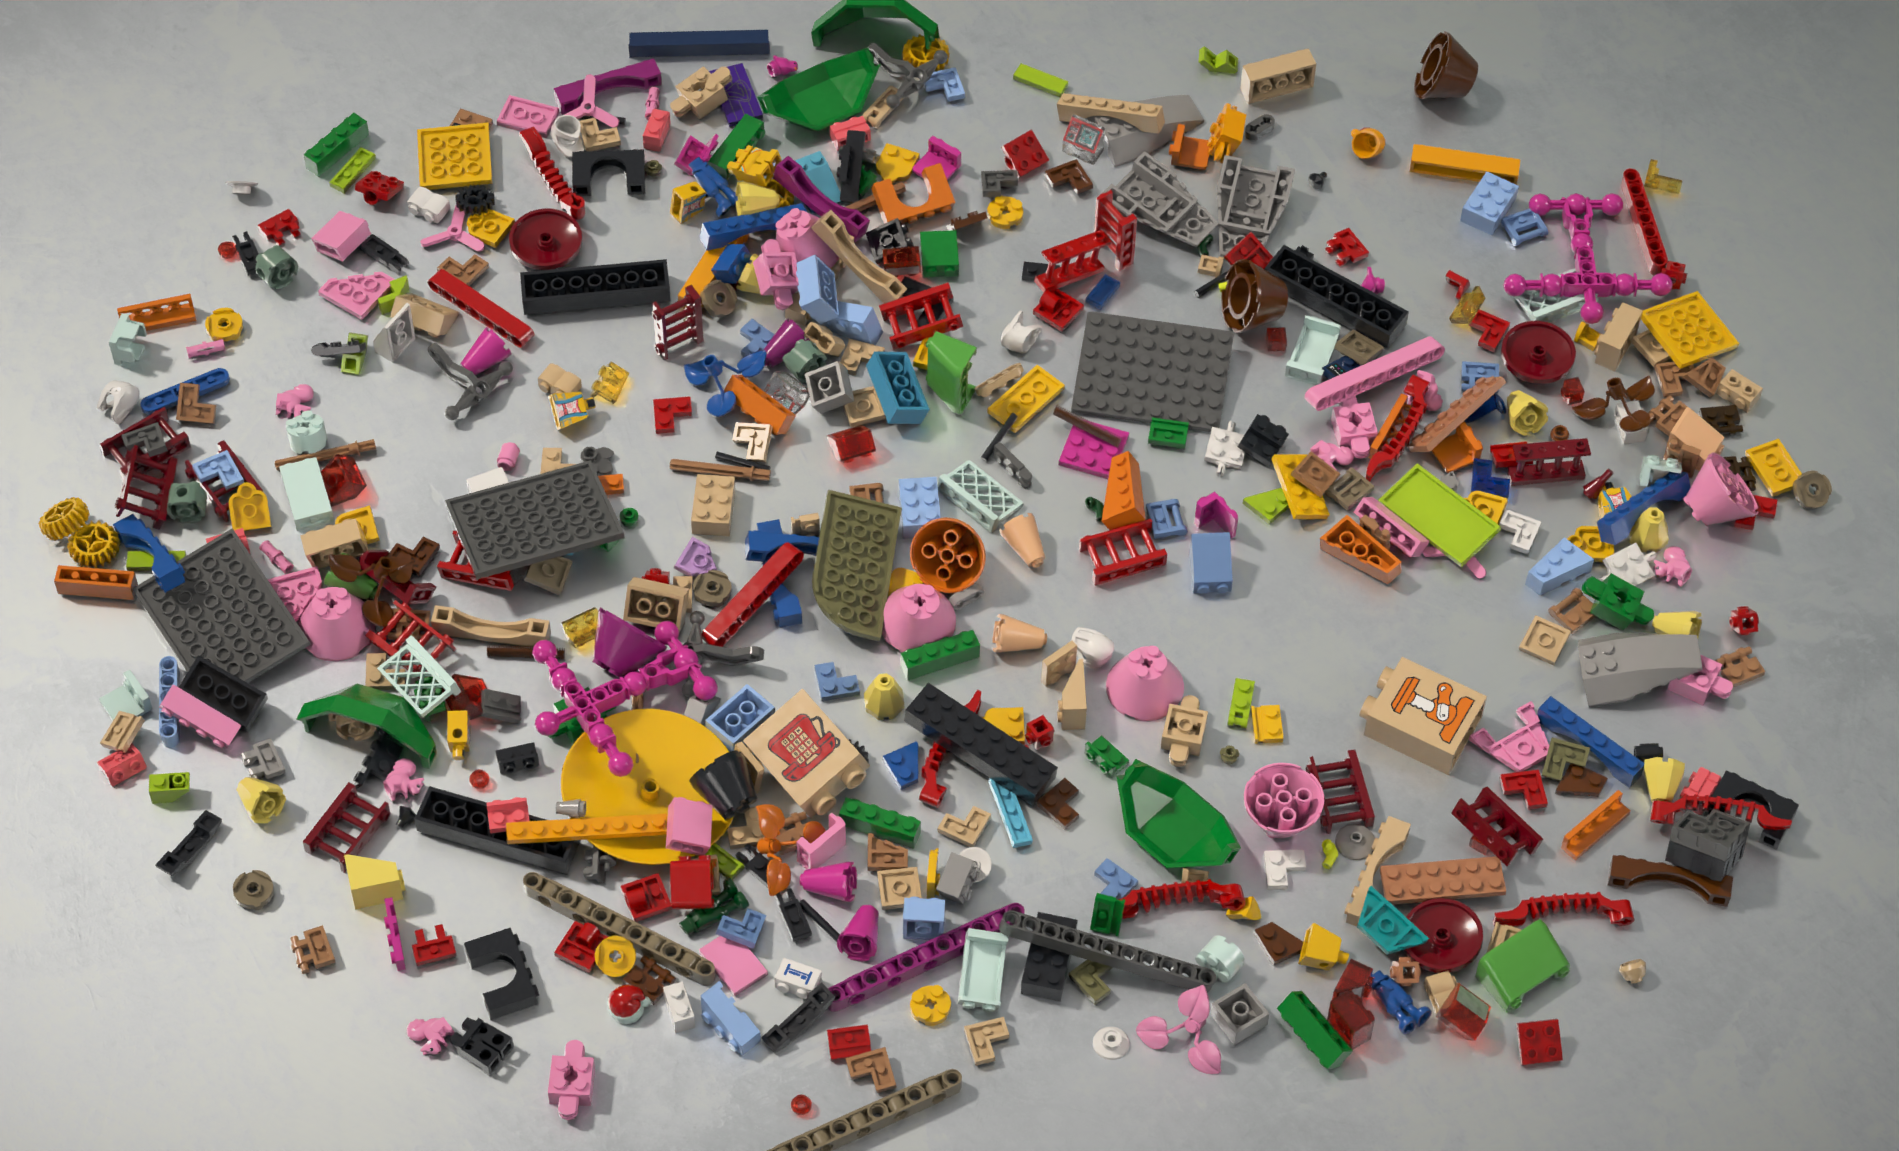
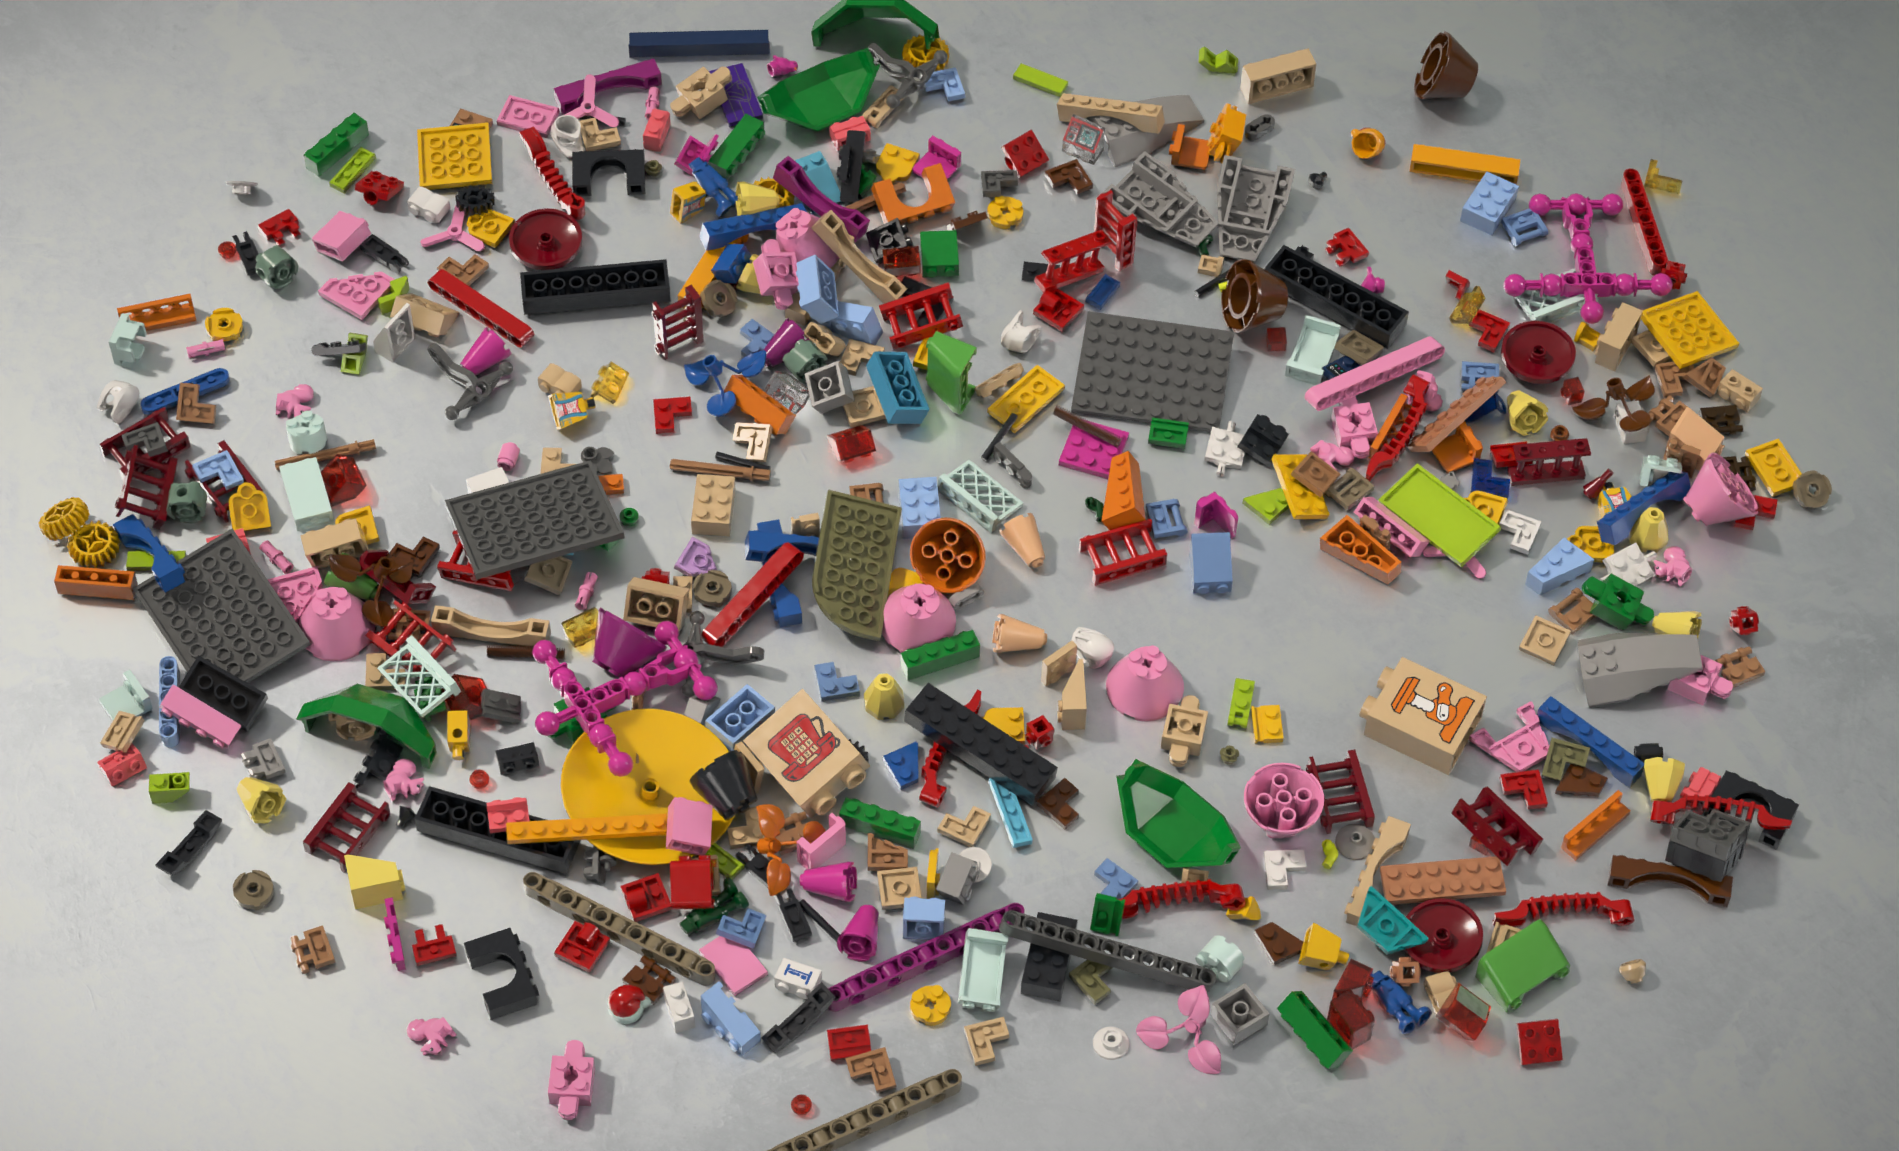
black hips [450,1017,514,1076] -> none
light grey cone [556,799,586,819] -> none
yellow plate [595,935,636,977] -> none
yellow hips [727,145,782,187] -> none
green bracket [1085,735,1129,778] -> none
red plate [1224,232,1273,269] -> none
none -> bright pink pin [575,572,598,610]

